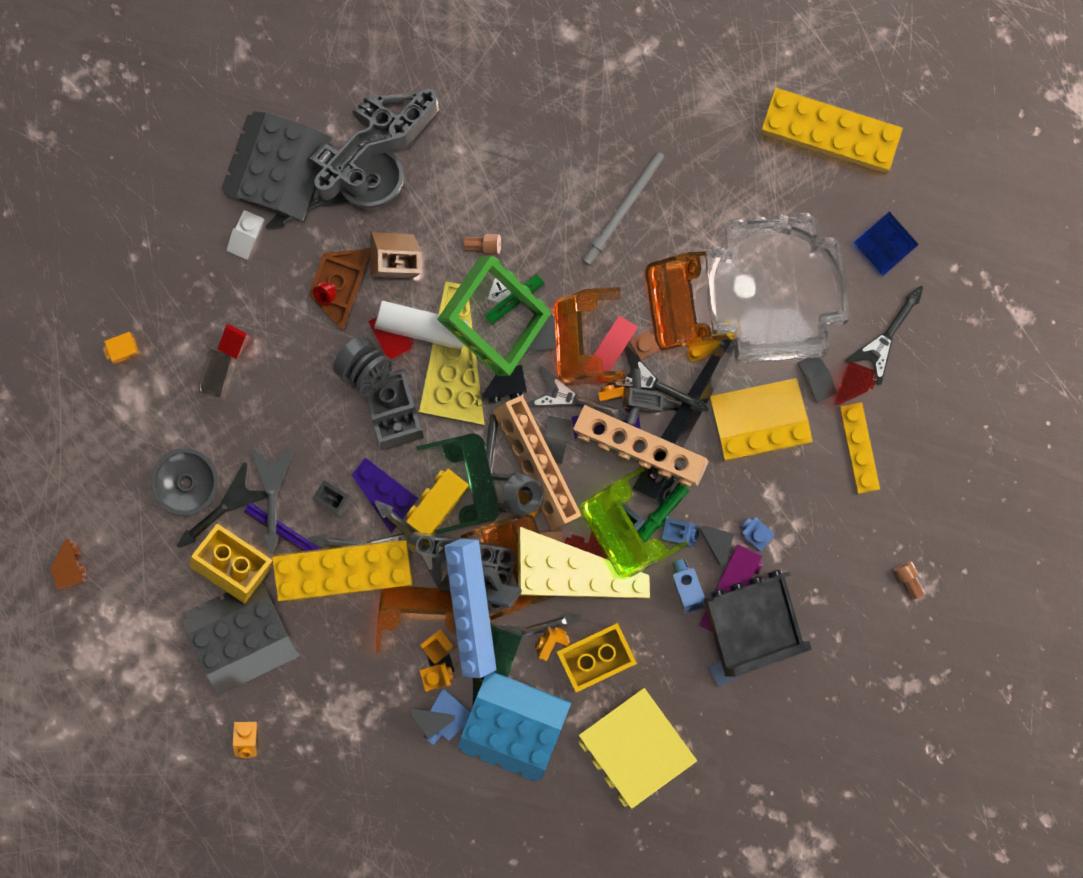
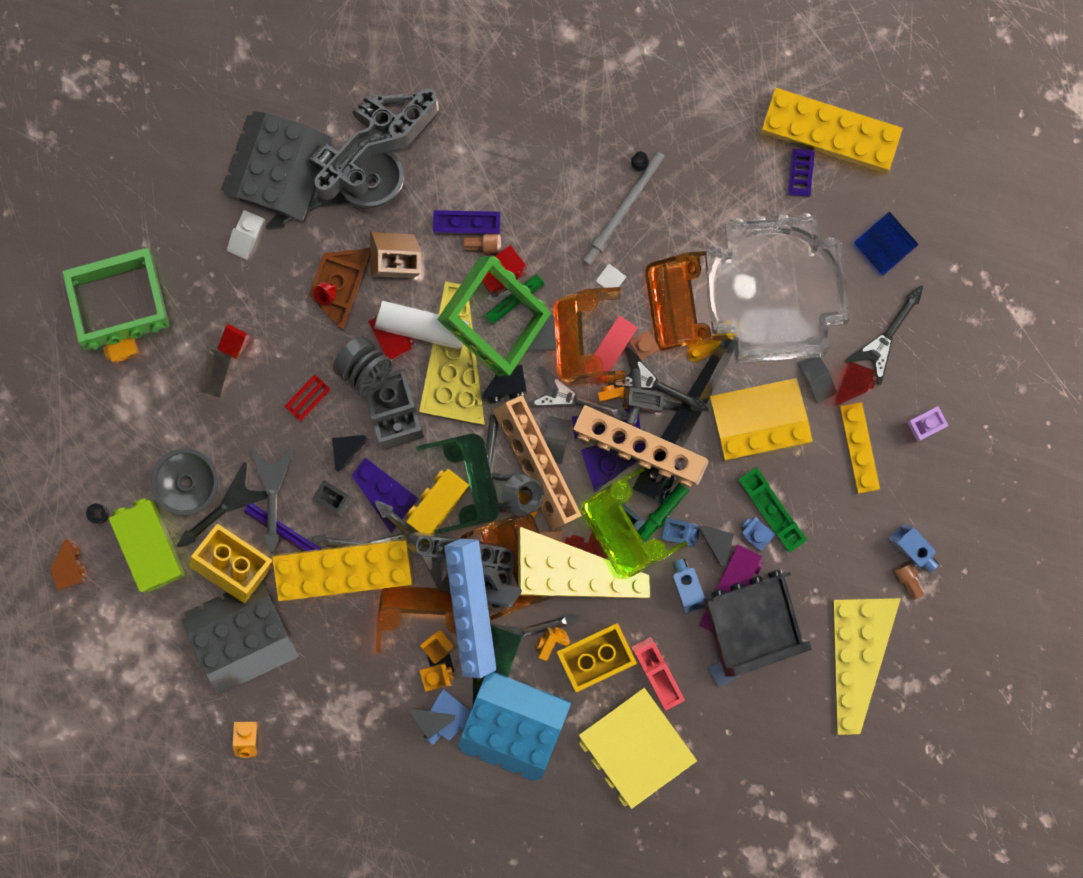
none -> bright green window [62,247,170,351]
none -> black bush [86,503,109,524]
none -> lime brick [109,498,187,593]
none -> red tile [284,374,331,422]
none -> black slope [332,435,368,473]
none -> dark purple plate [433,210,500,235]
none -> red brick [481,245,527,295]
none -> dark purple wing [581,429,646,492]
none -> white sticker [596,264,626,294]
none -> black pin [631,151,649,171]
none -> coral slope [631,637,685,711]
none -> green slope [738,467,808,553]
none -> dark purple slope [788,149,815,197]
none -> light yellow wing [833,598,901,735]
none -> medium blue torso [888,523,939,573]
none -> lavender slope [907,406,949,442]

